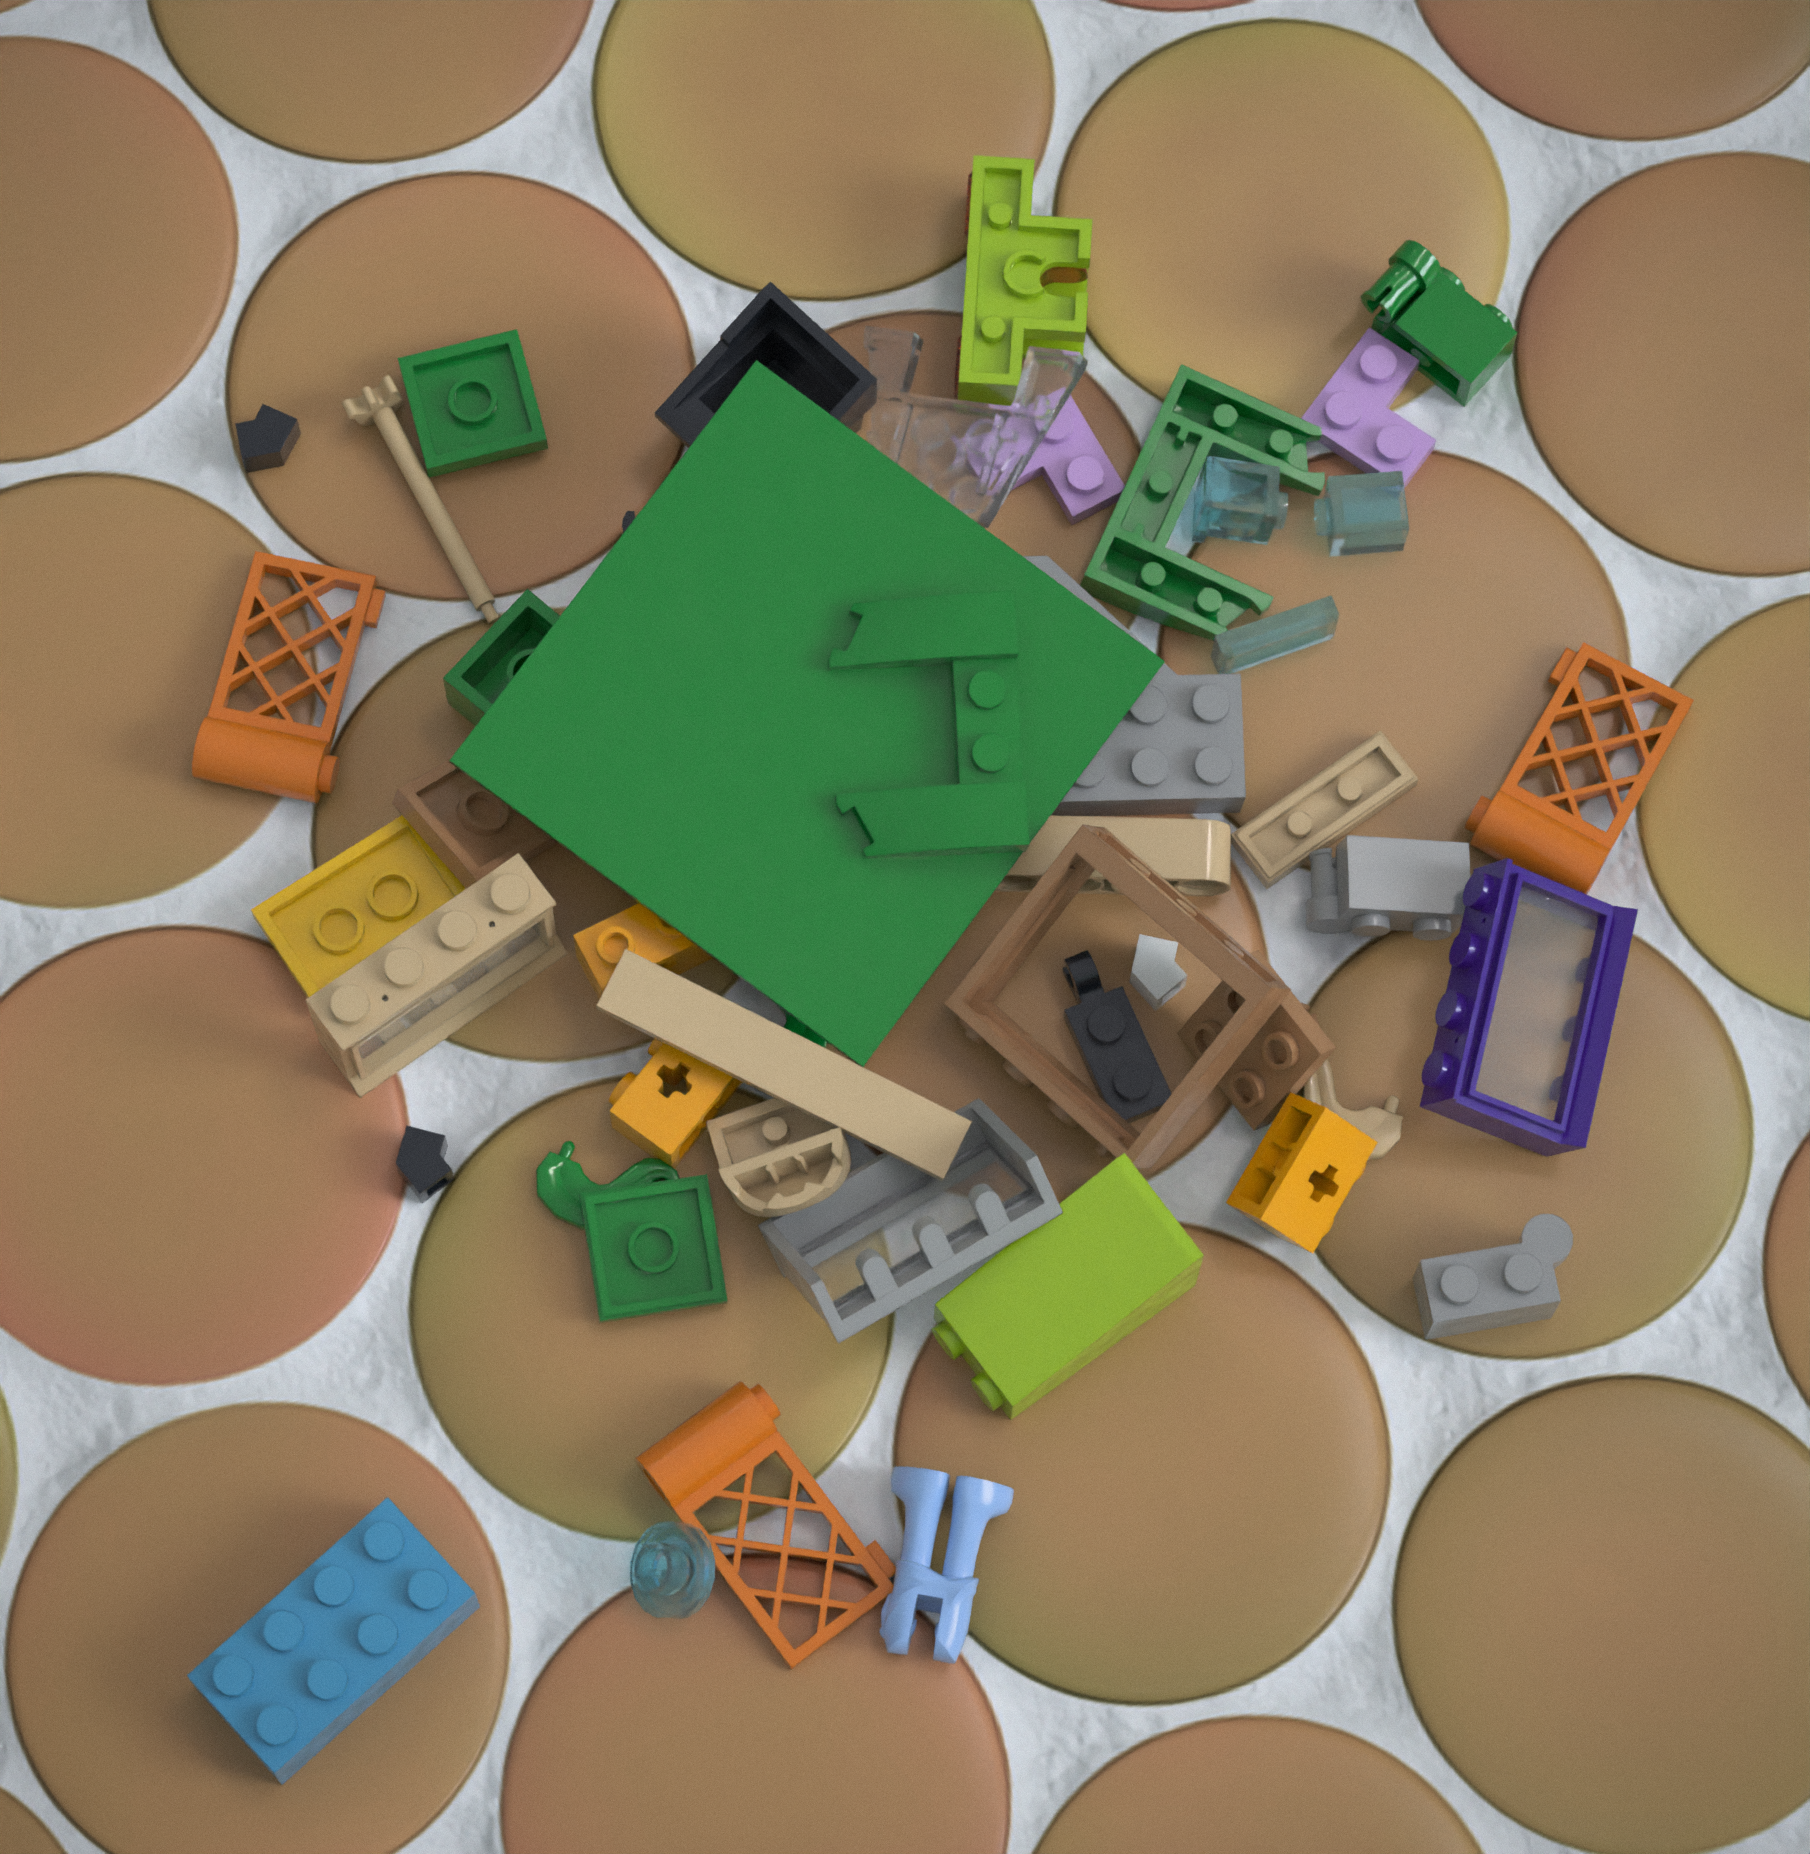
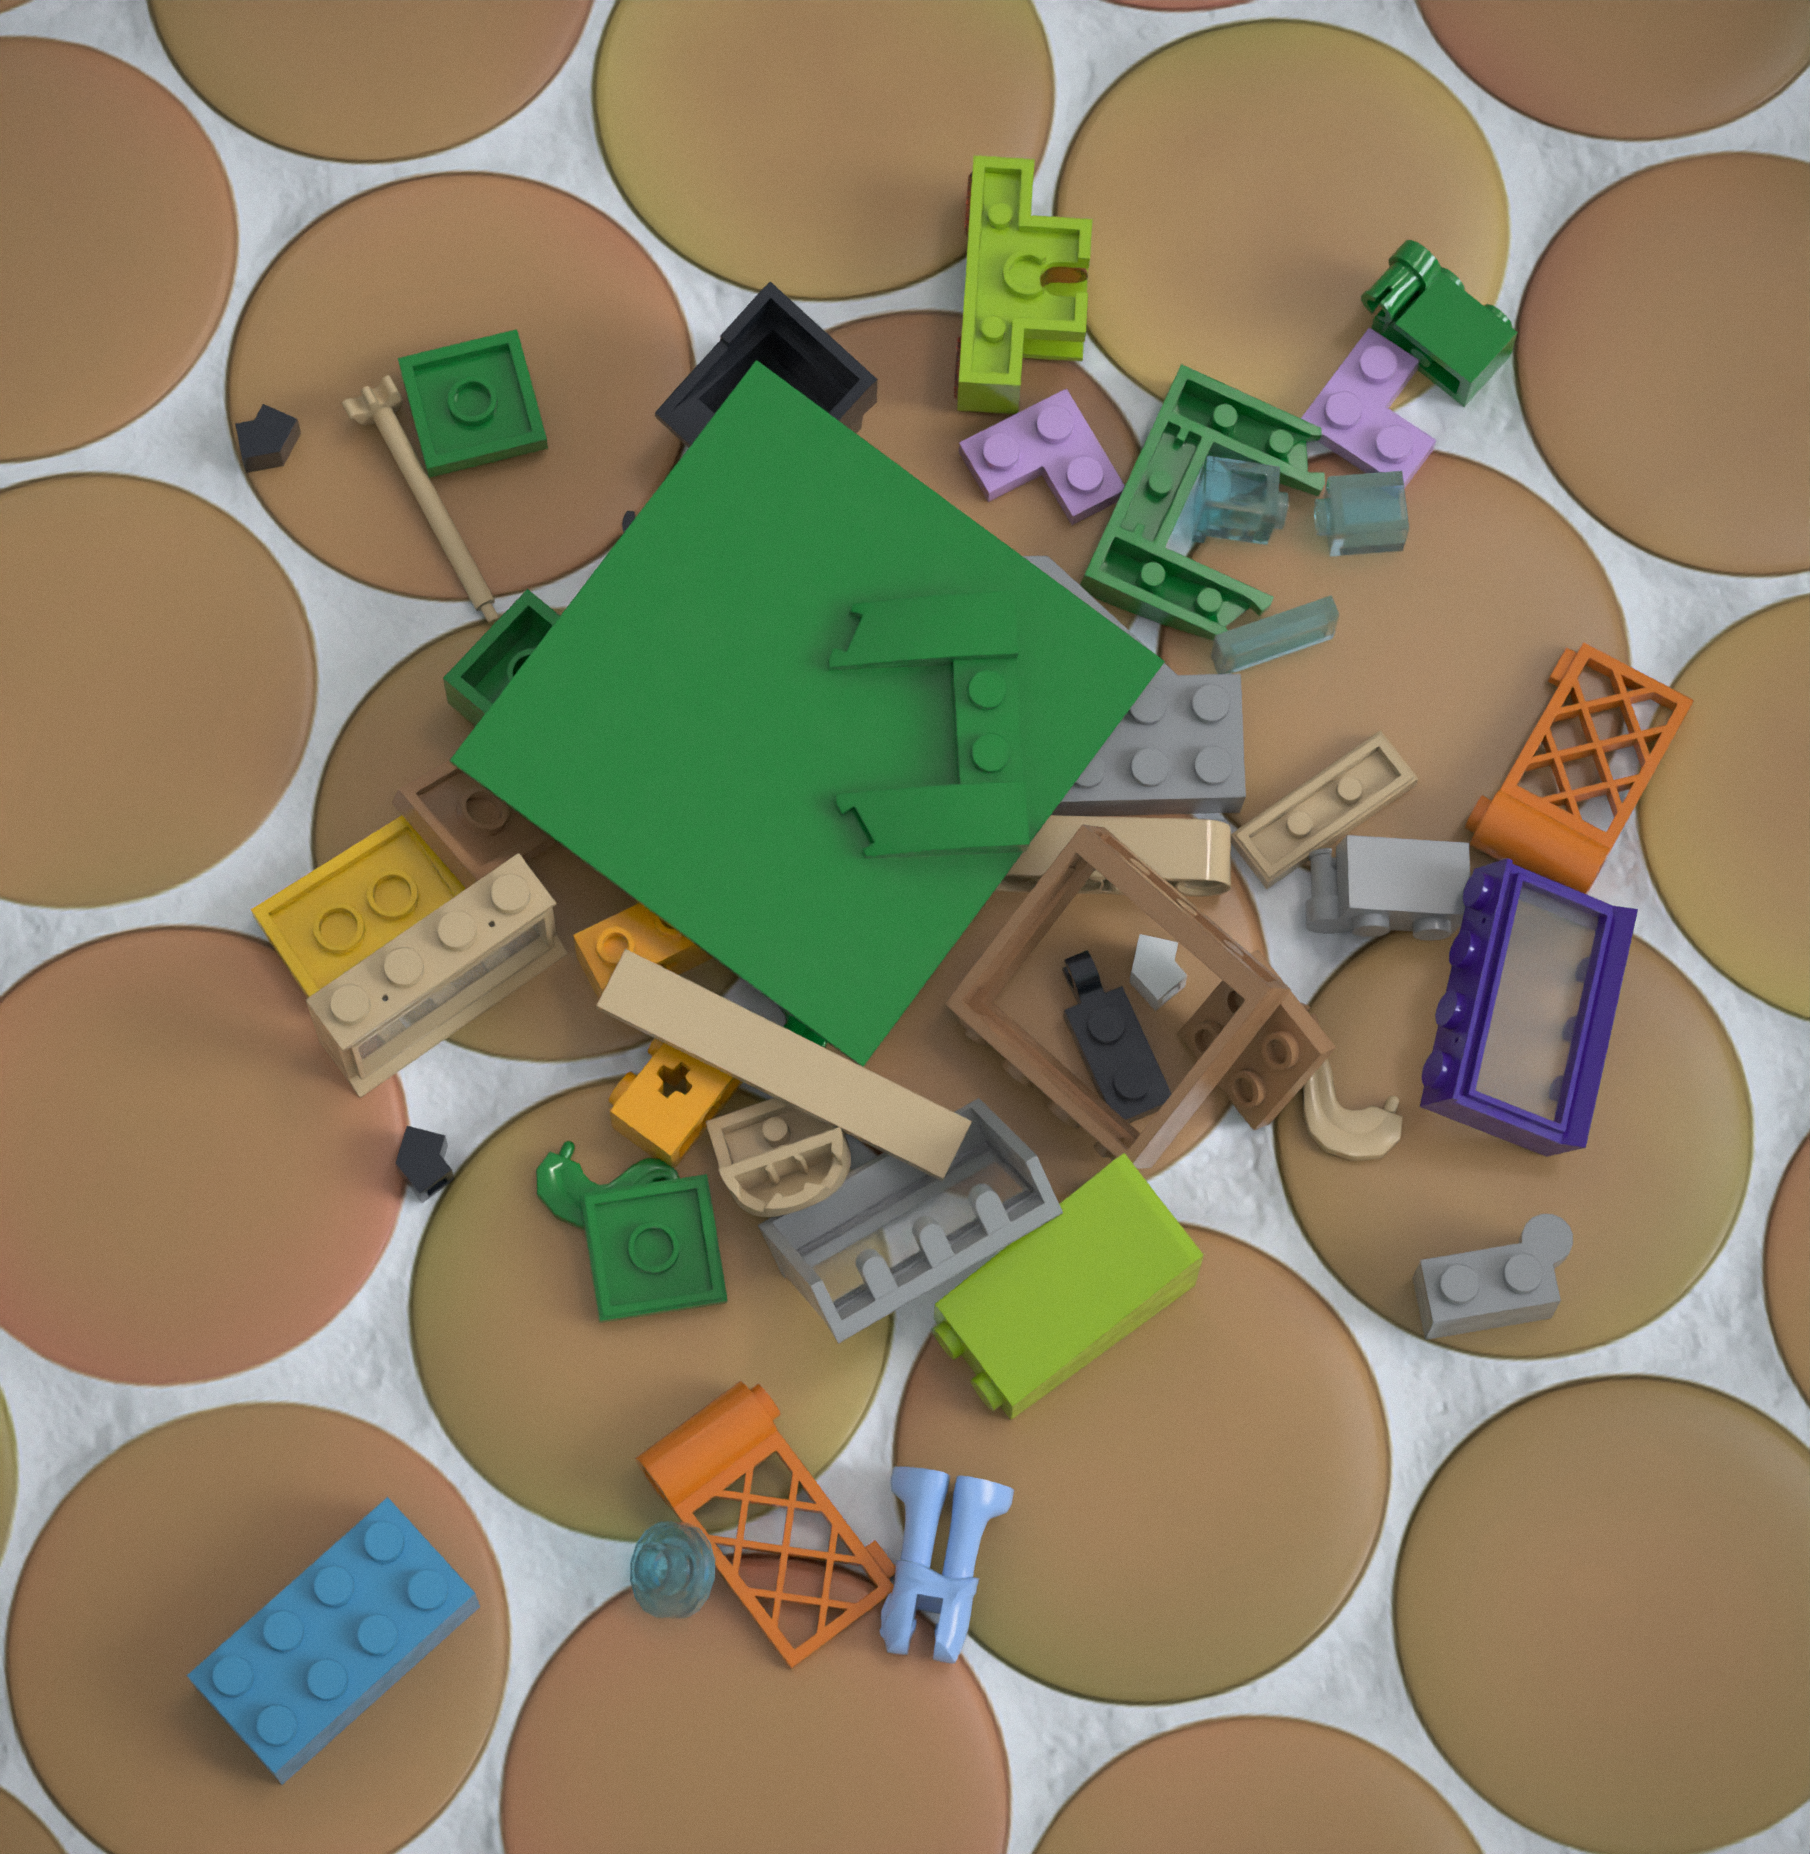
orange piece [192,551,386,803] -> none
clear wing [863,326,1088,528] -> none
light orange brick [1226,1092,1378,1253] -> none

